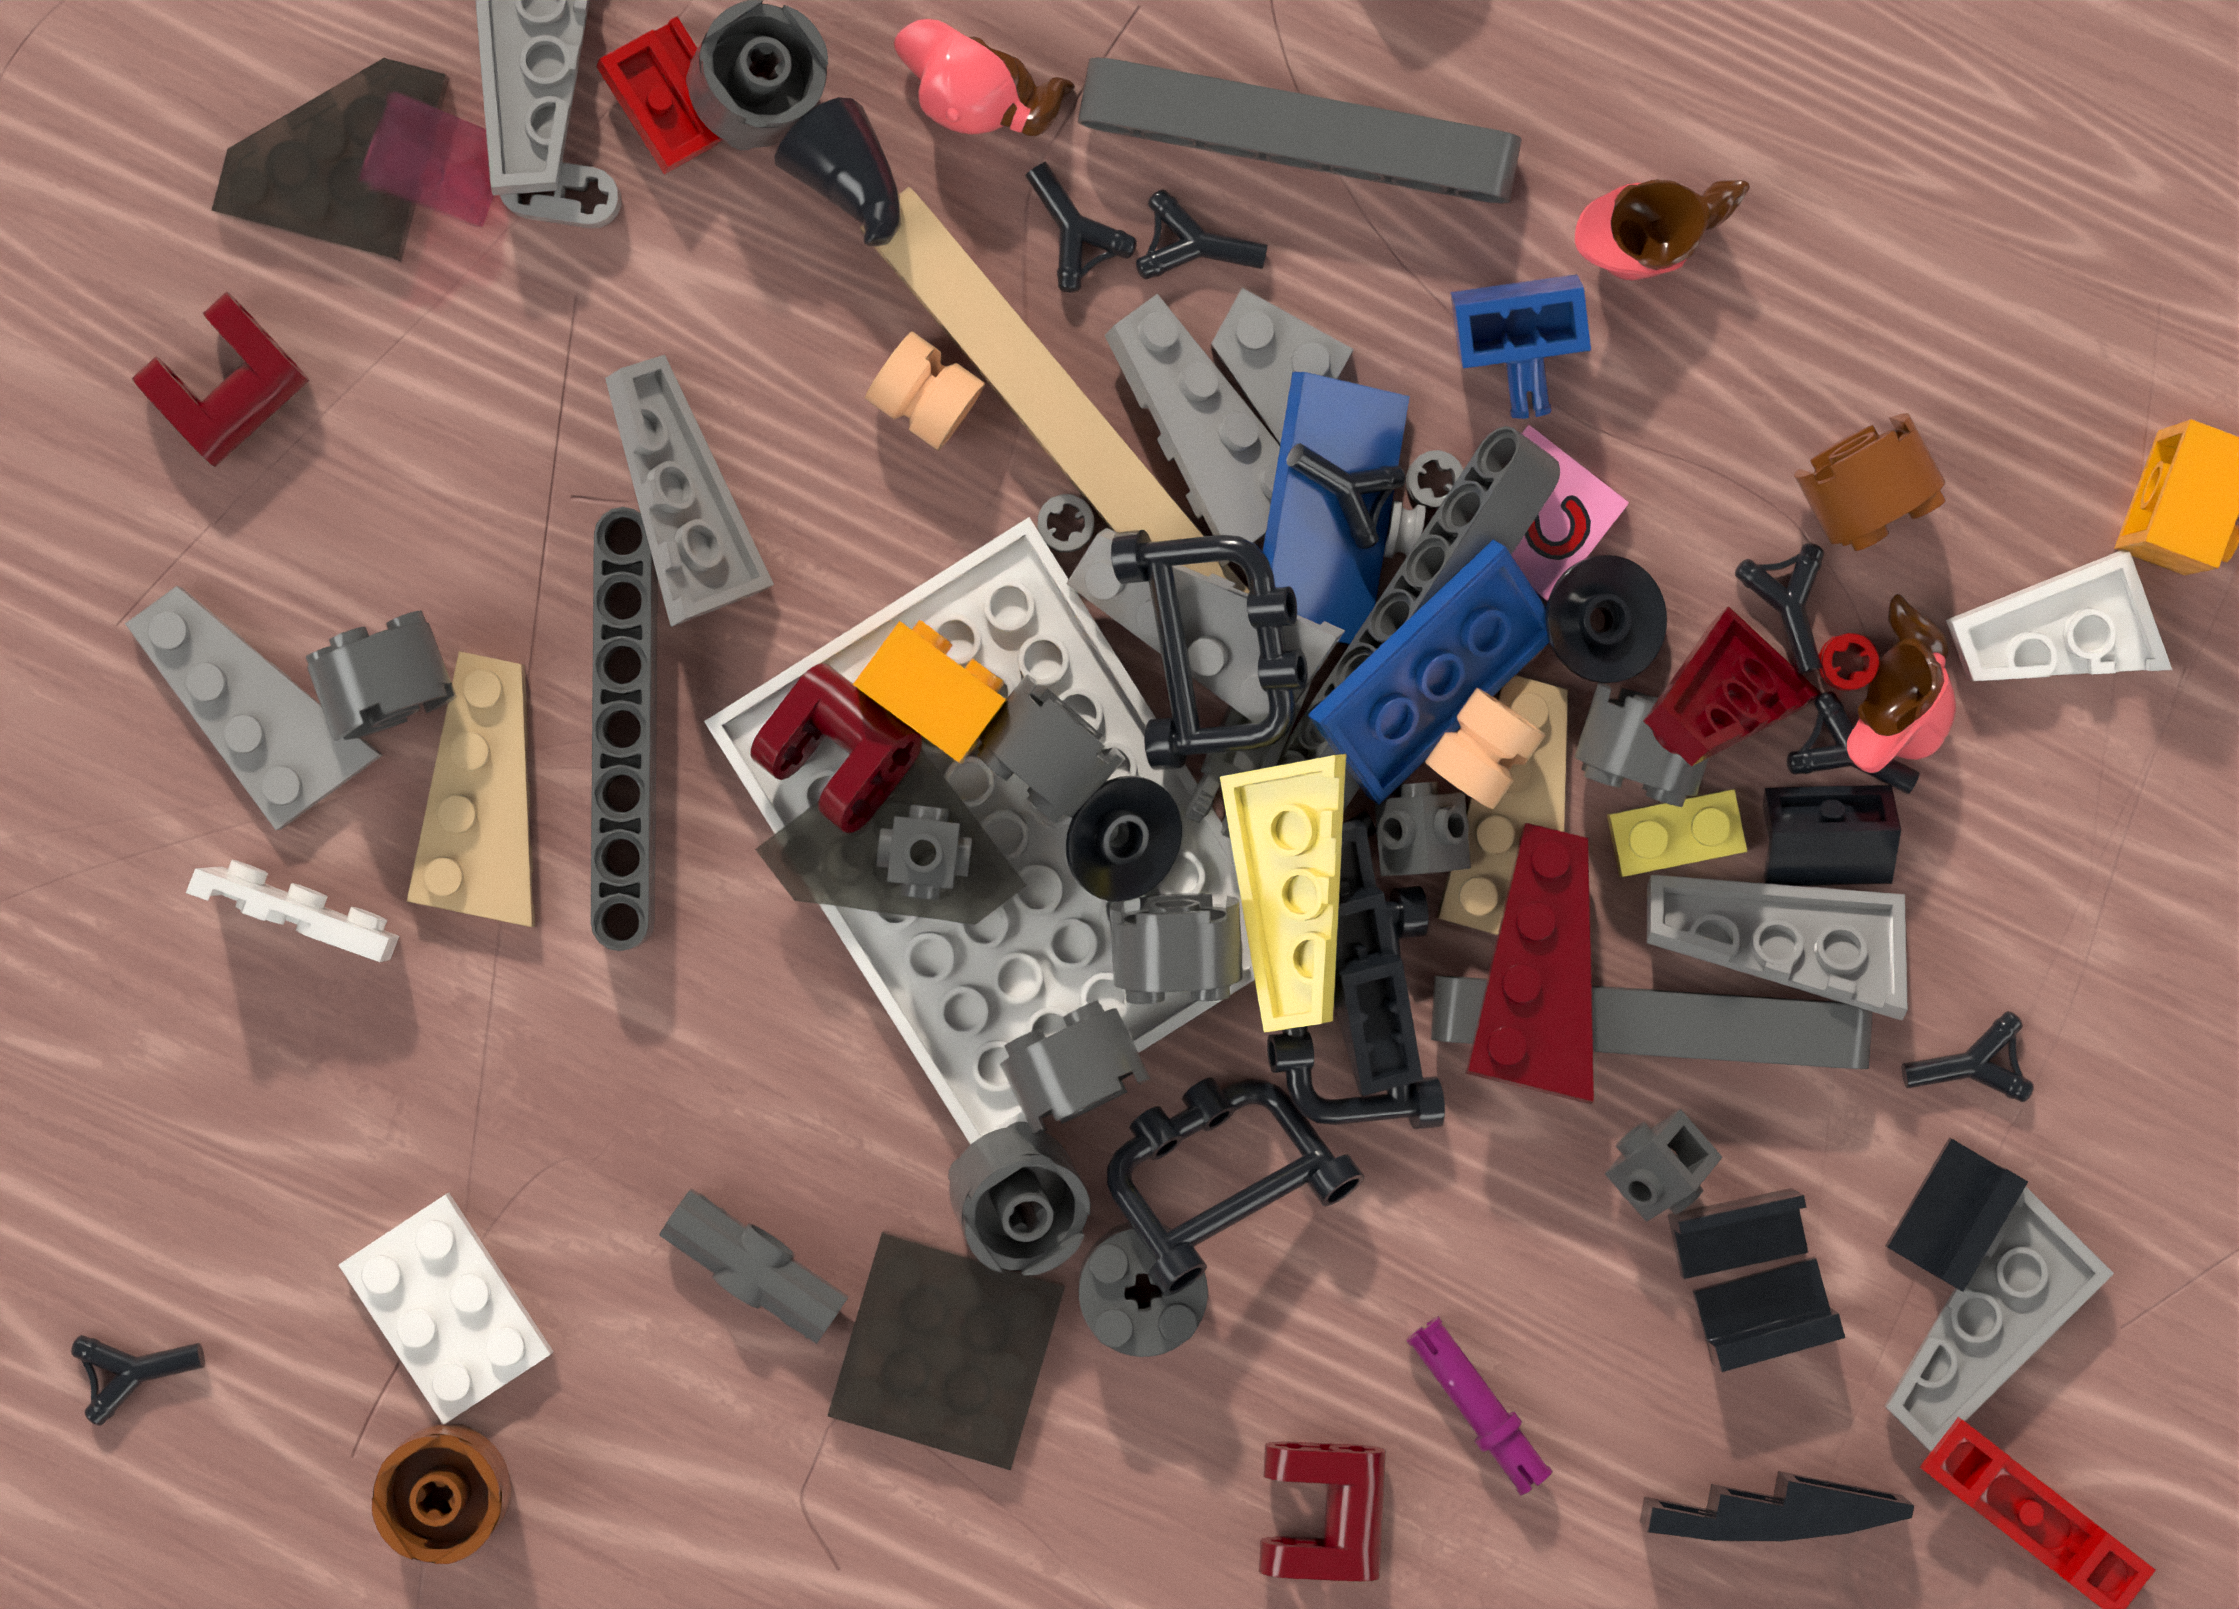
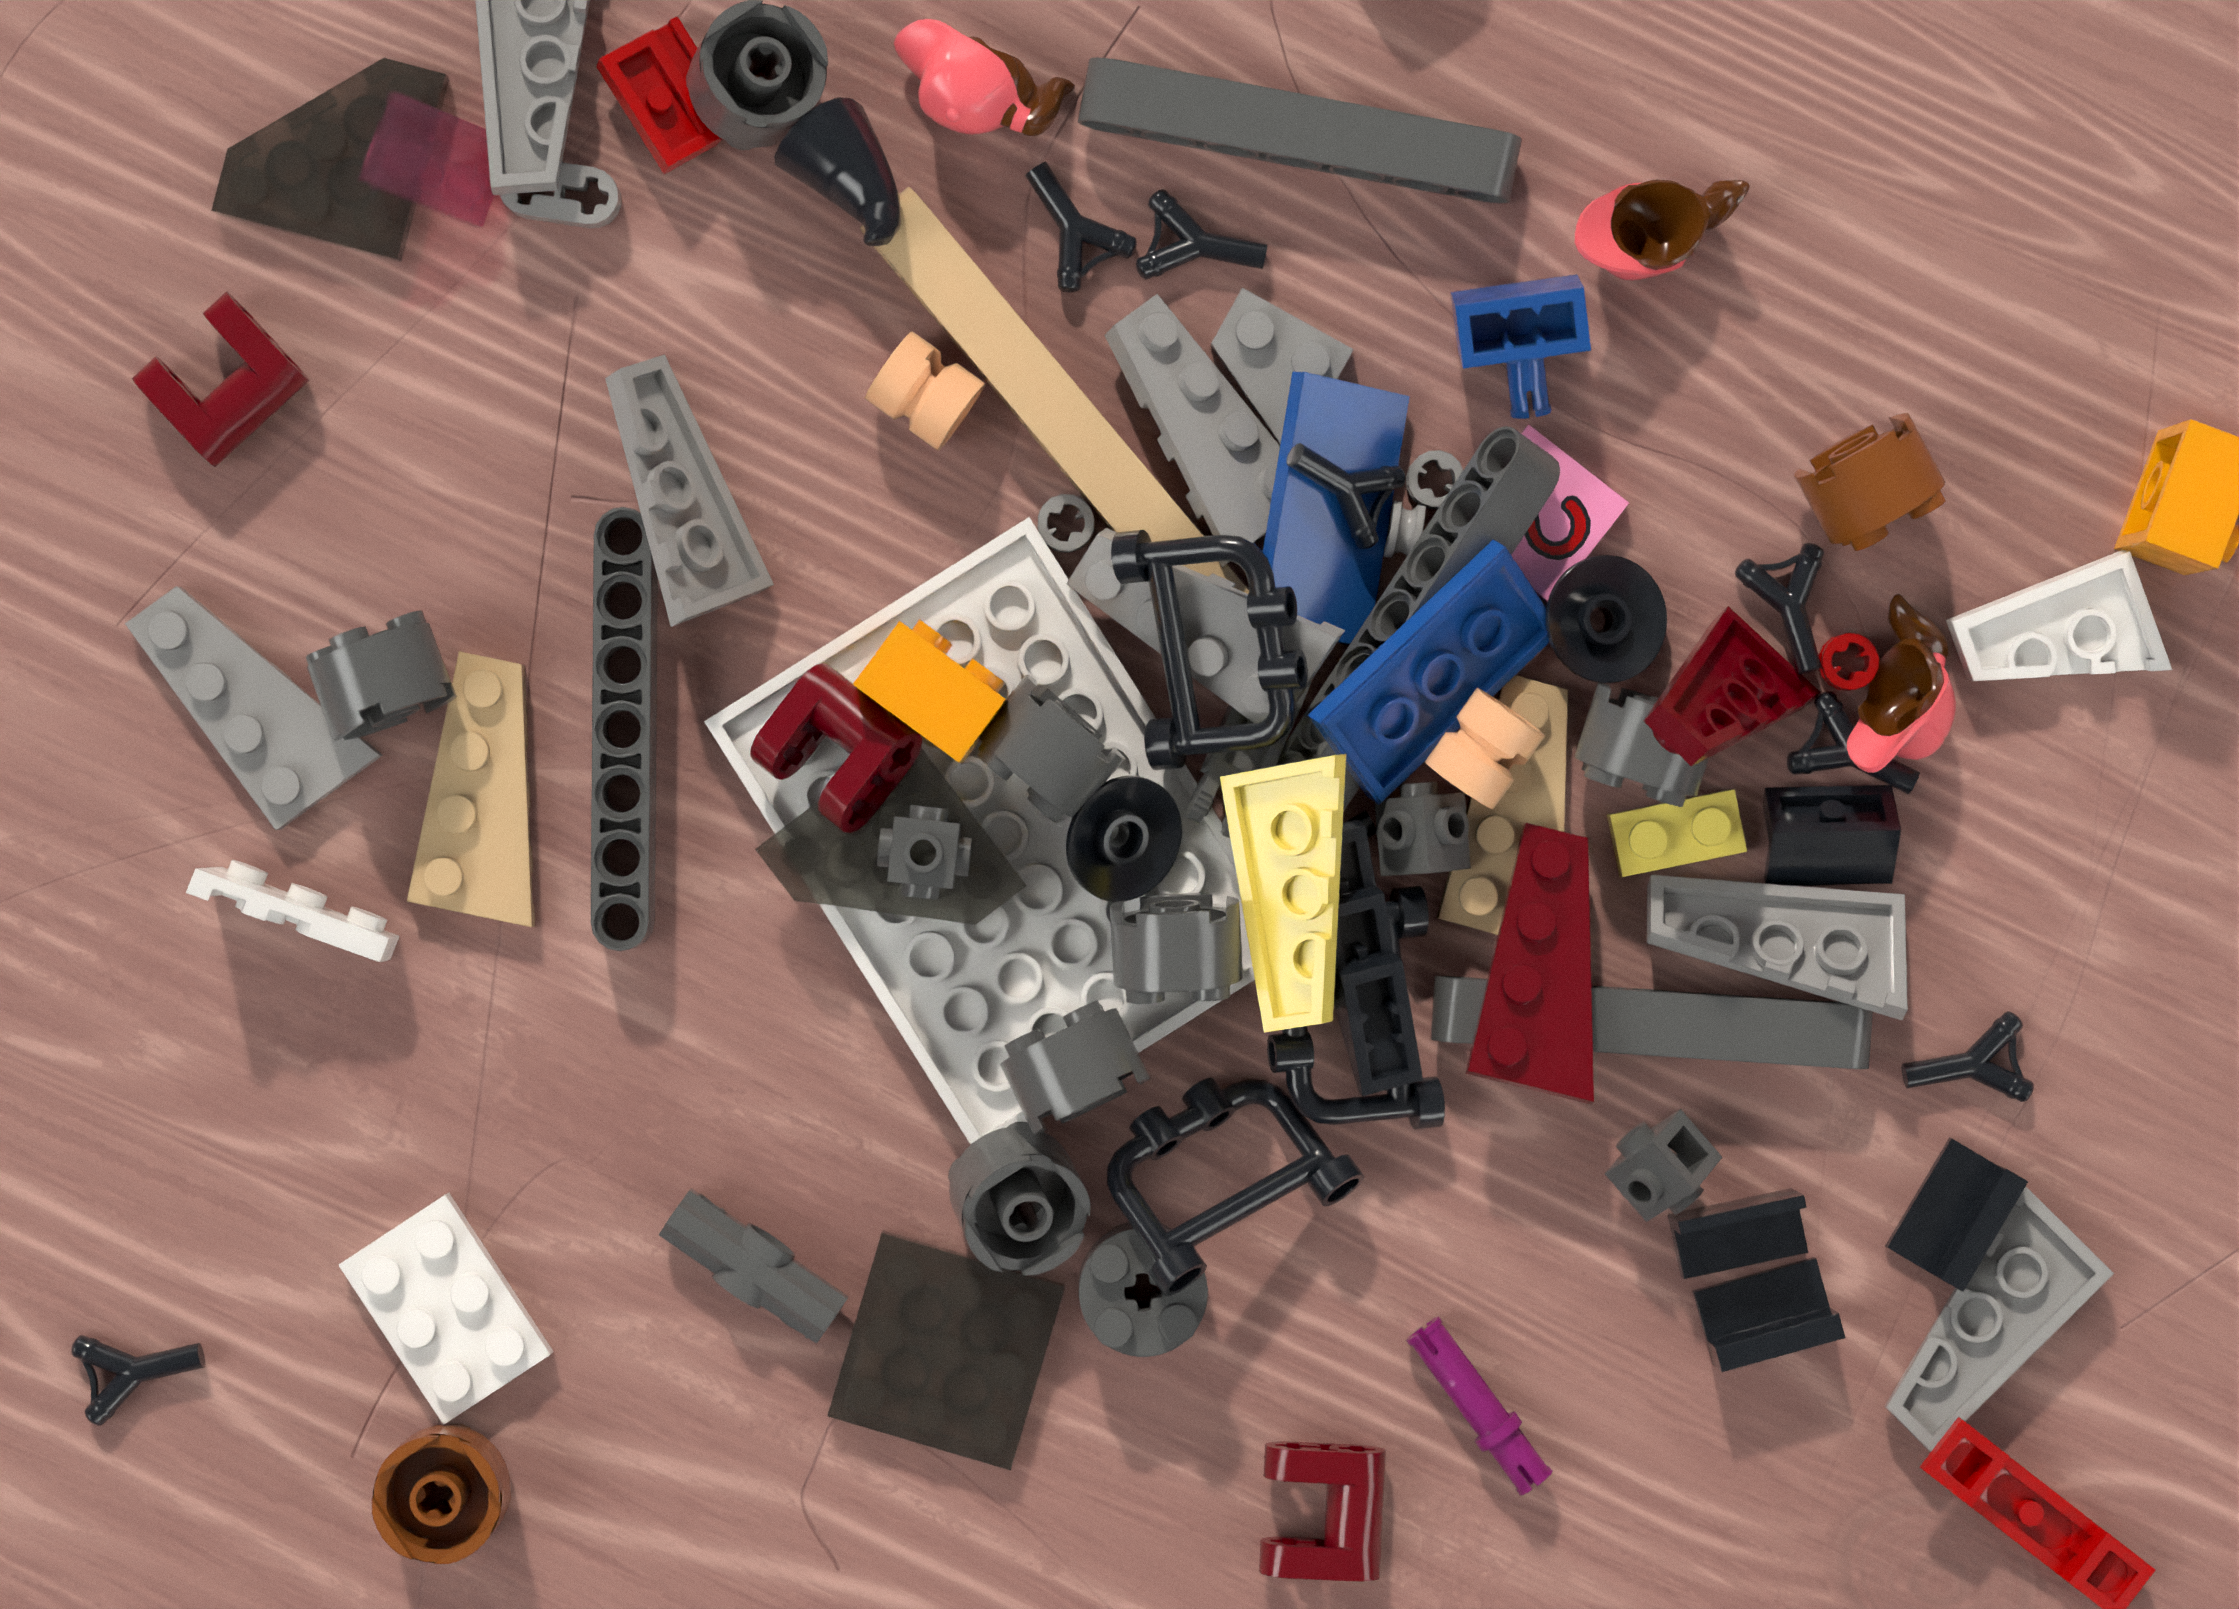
black slope [1639,1471,1915,1542] -> none

